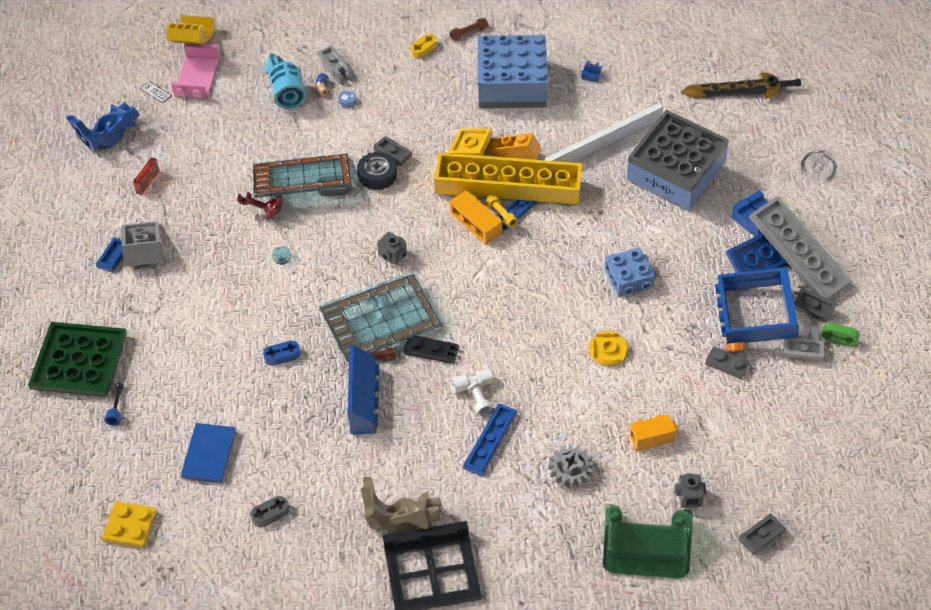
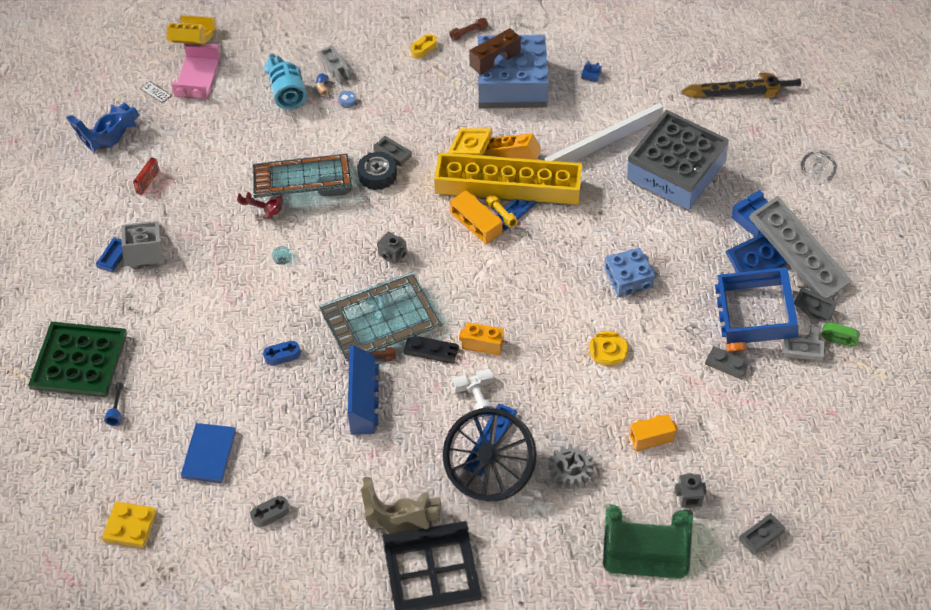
none -> black wheel [442,408,537,502]
none -> light orange brick [459,322,504,355]
none -> reddish brown arch [469,28,521,75]

